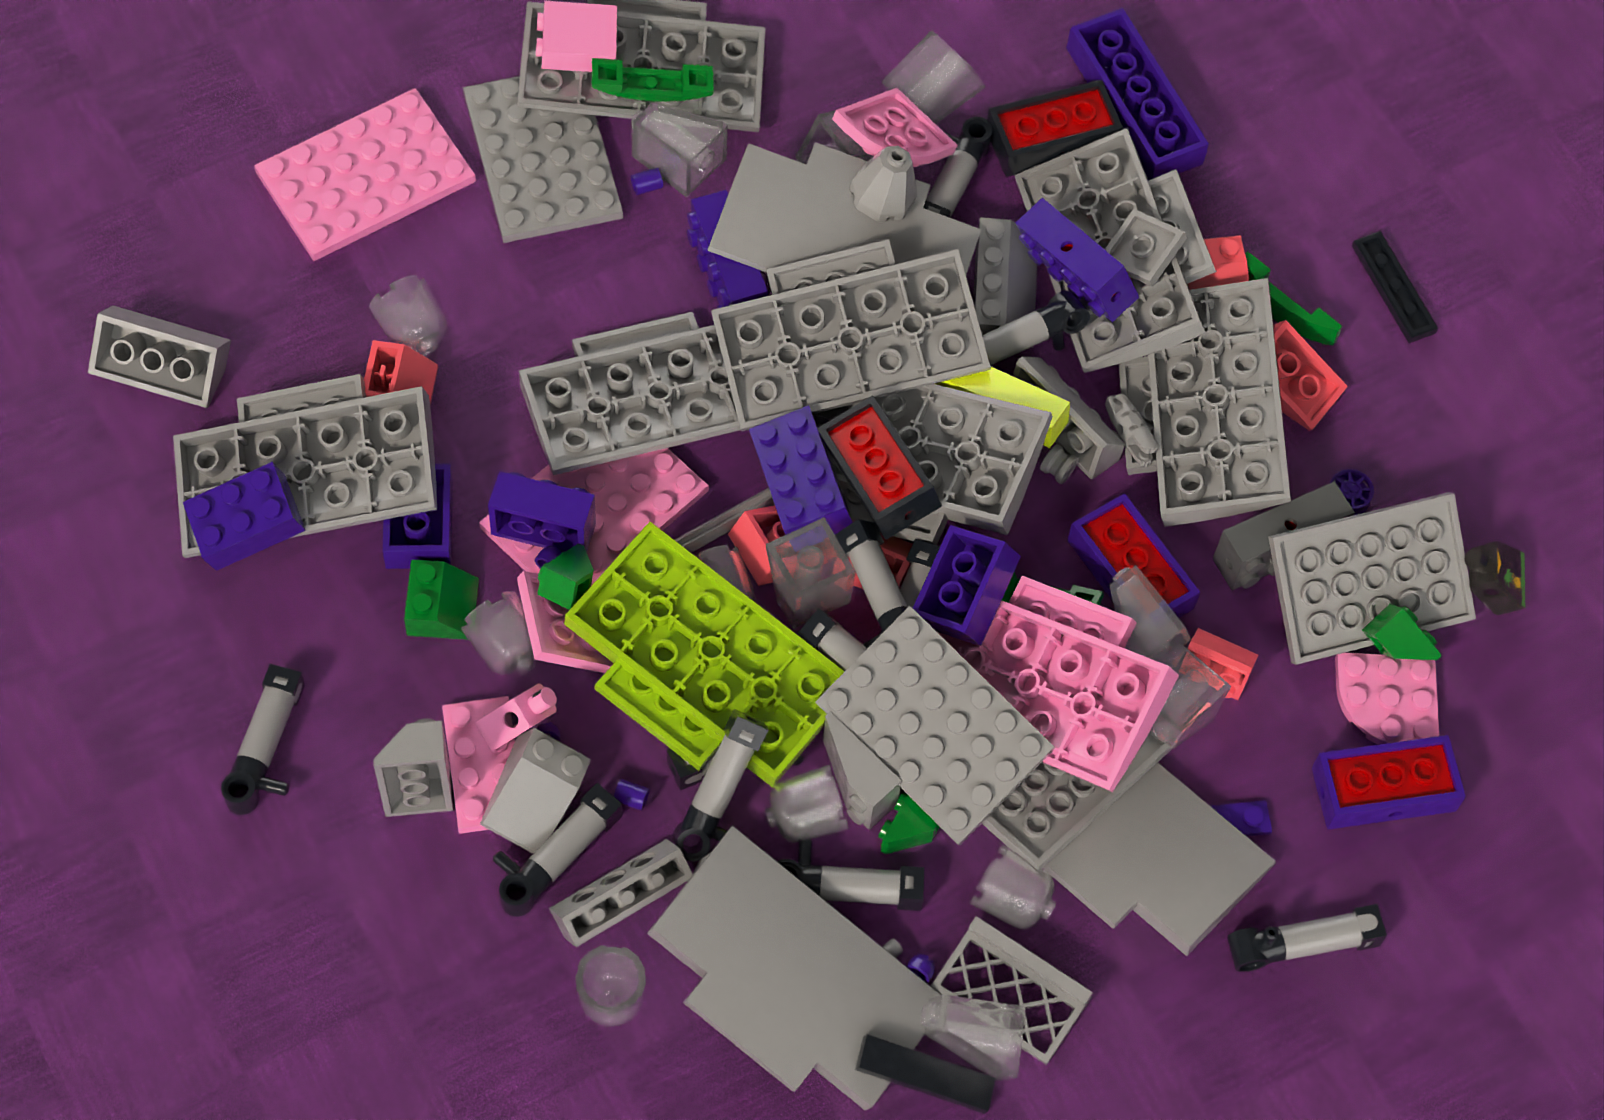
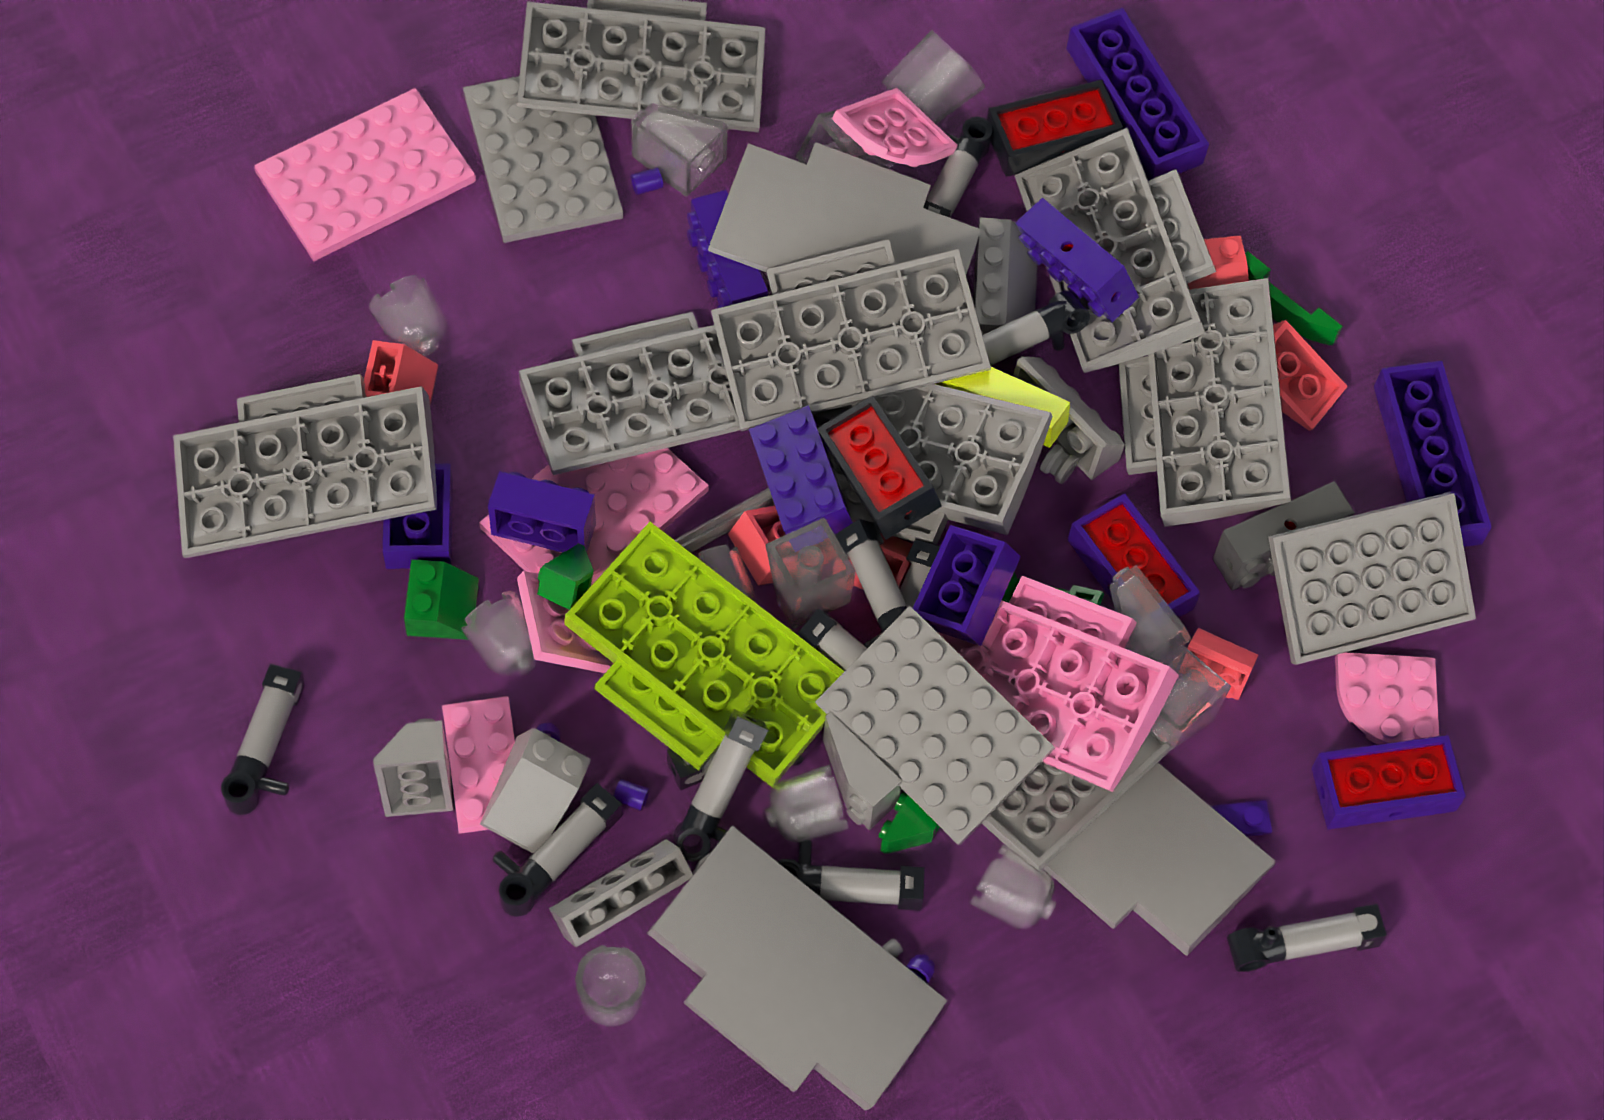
light grey slope [88,305,231,408] -> none
dark purple brick [183,462,306,571] -> none
bright pink torso [475,683,557,751] -> none
dark purple hinge [535,546,562,569] -> none
bright pink brick [536,1,617,72] -> none
green slope [592,58,714,102] -> none
light grey cone [849,146,917,222] -> none
black tile [855,1034,996,1114] -> none
clear slope [921,994,1026,1081] -> none
light grey fence [930,916,1093,1065] -> none
light grey plate [1105,209,1187,287] -> none
light grey hinge [1105,394,1158,468] -> none
dark purple wheel [1330,469,1374,516] -> none
black tile [1352,231,1438,343] -> none
green slope [1362,604,1442,660] -> none
clear smoke torso [1464,541,1526,616] -> none
none -> dark purple brick [1374,361,1492,547]

